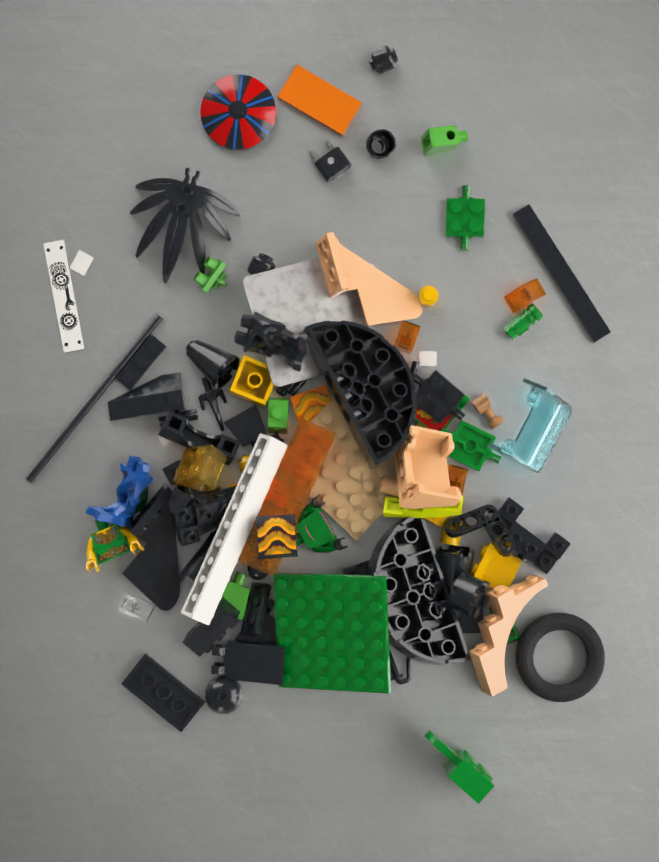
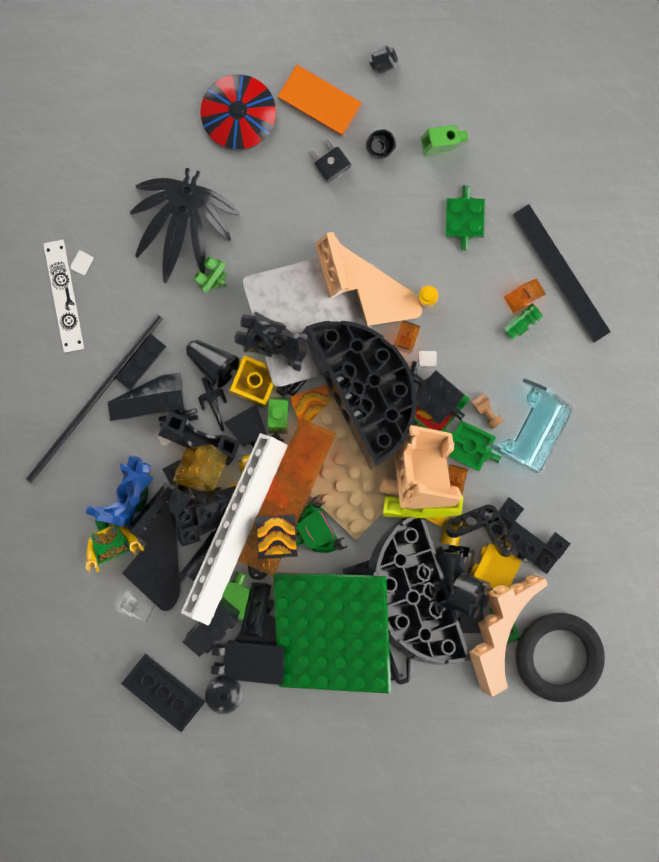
black head [247,253,275,275] -> none
green brick [424,730,494,804] -> none

